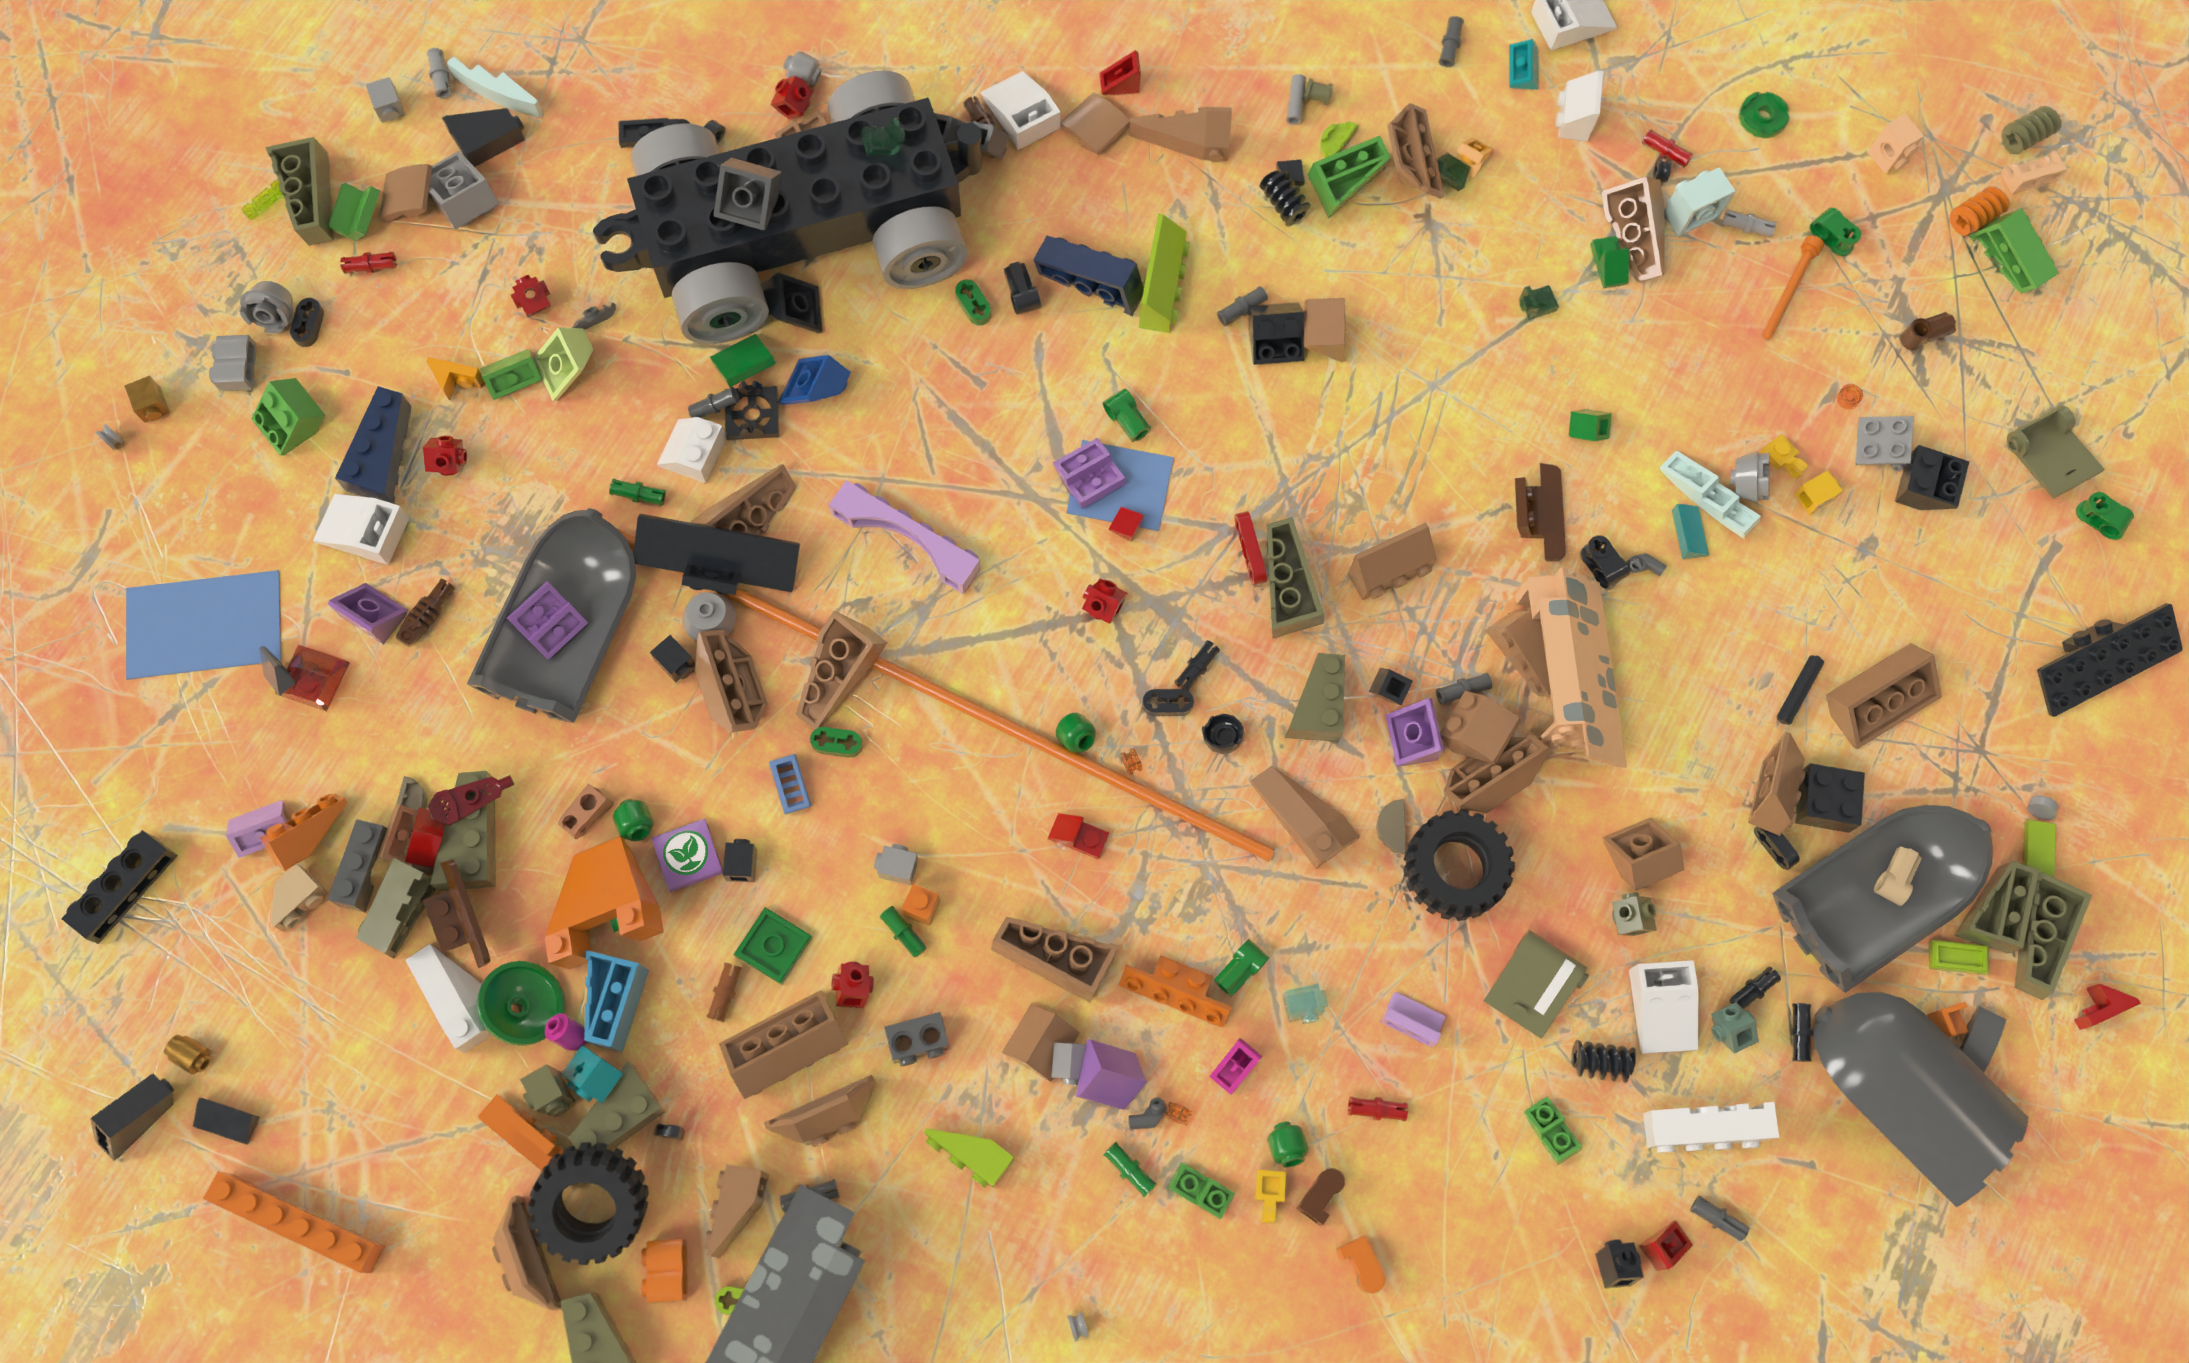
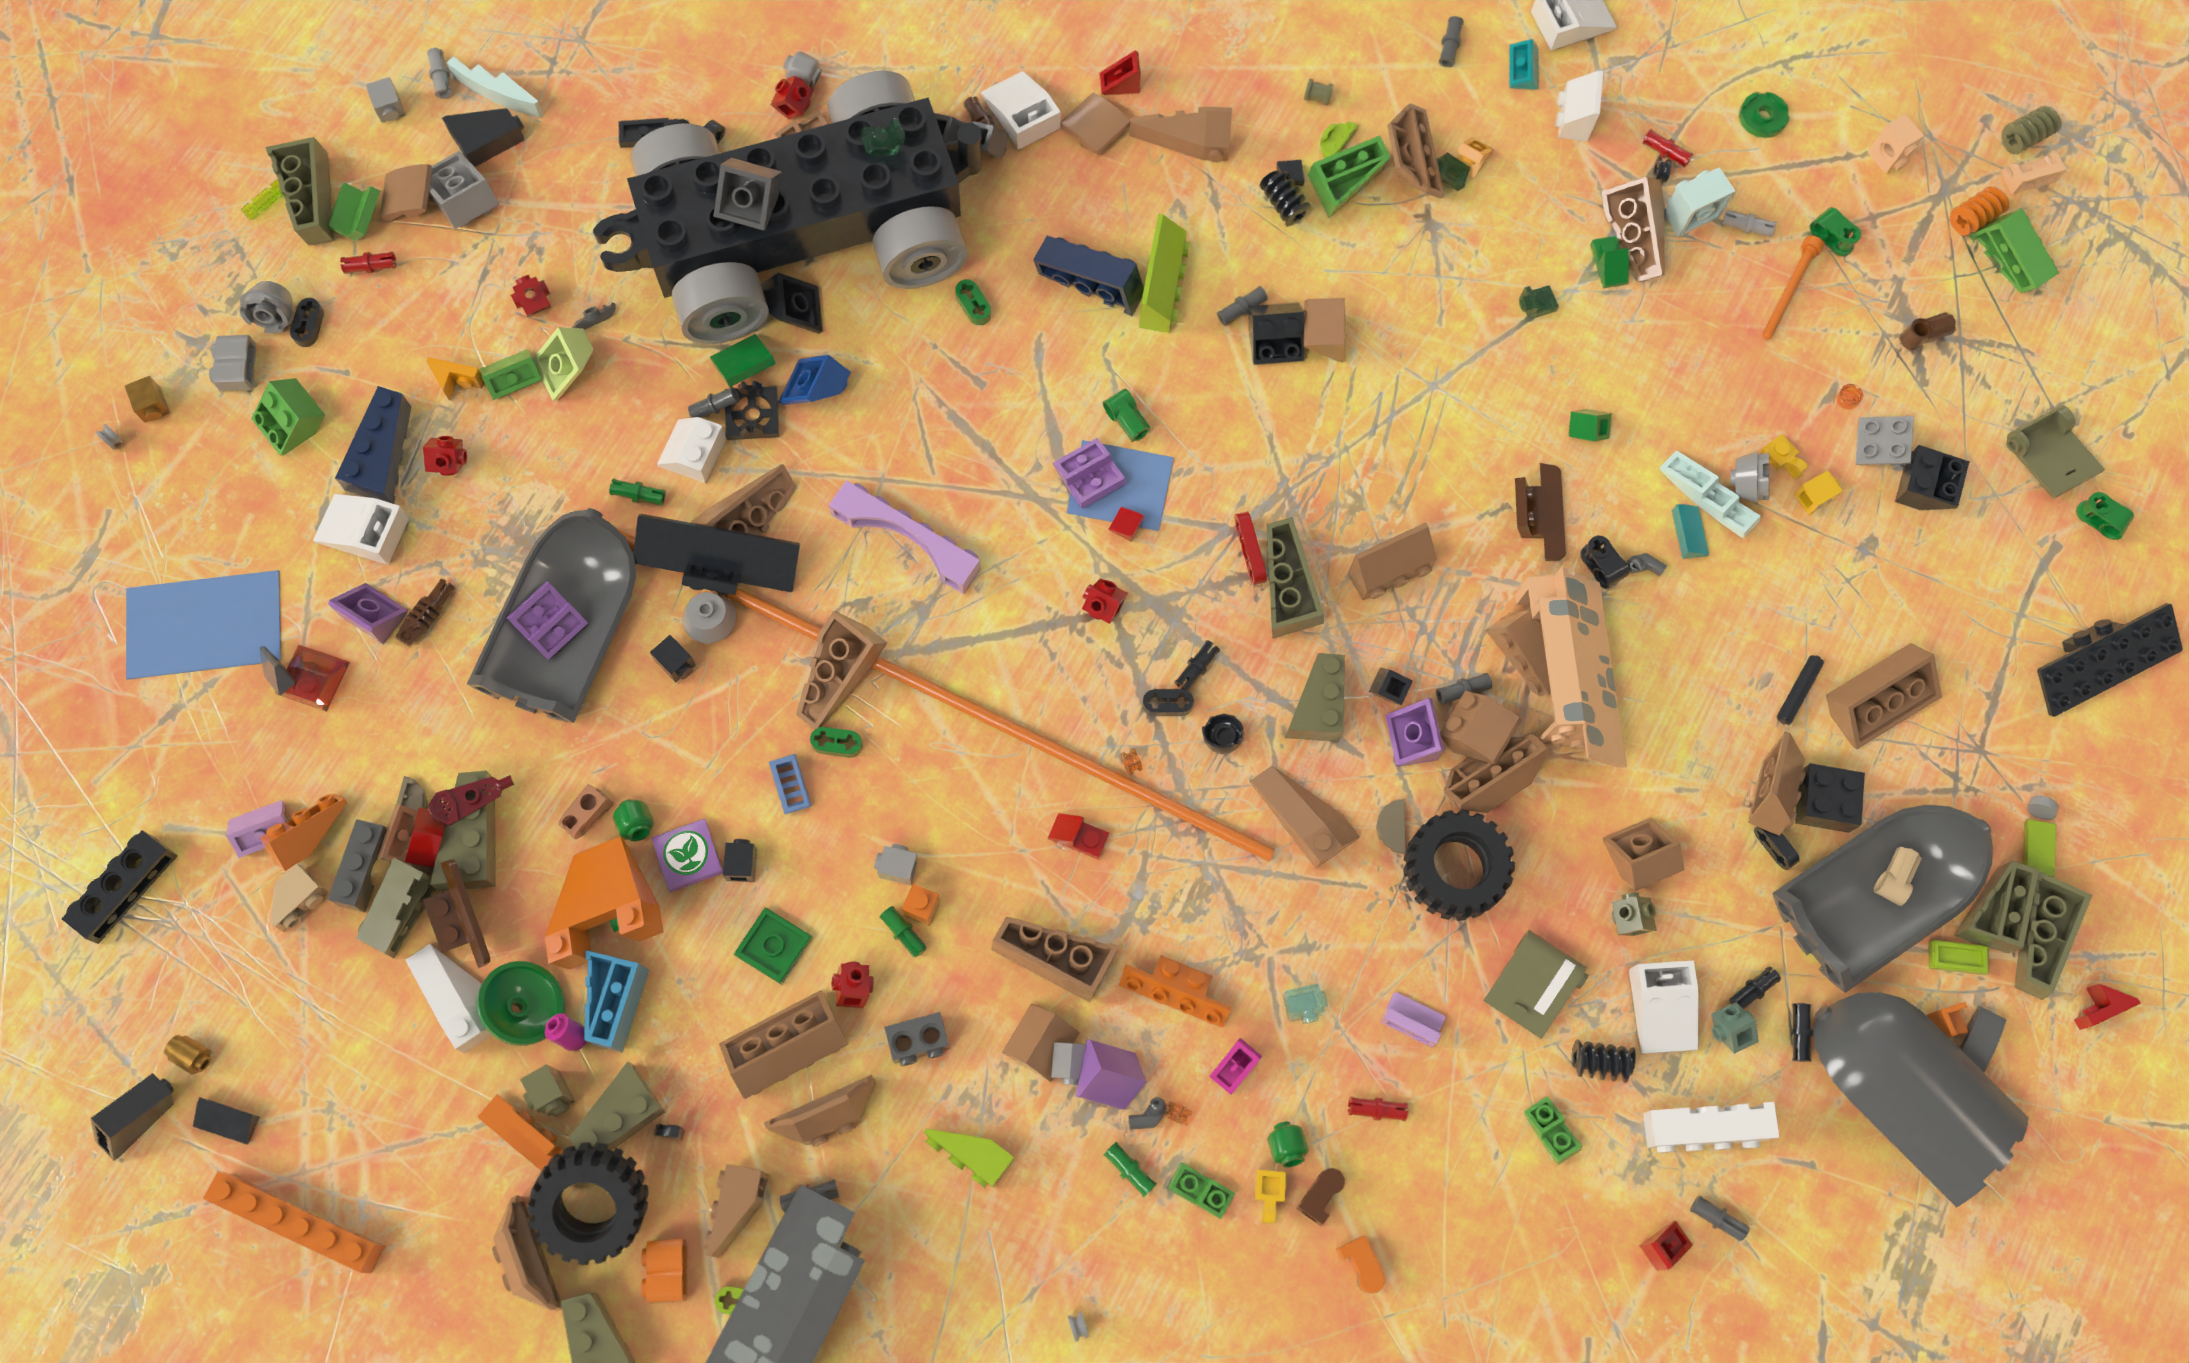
teal brick [561,1045,623,1103] -> none
medium nougat wedge [695,629,767,733] -> none
dark orange pin [707,962,742,1022] -> none
black piece [1004,262,1041,315] -> none
green head [1056,712,1096,753] -> none
green piece [1214,939,1269,997] -> none
light grey piece [1286,74,1306,125] -> none
black brick [1595,1239,1644,1288] -> none

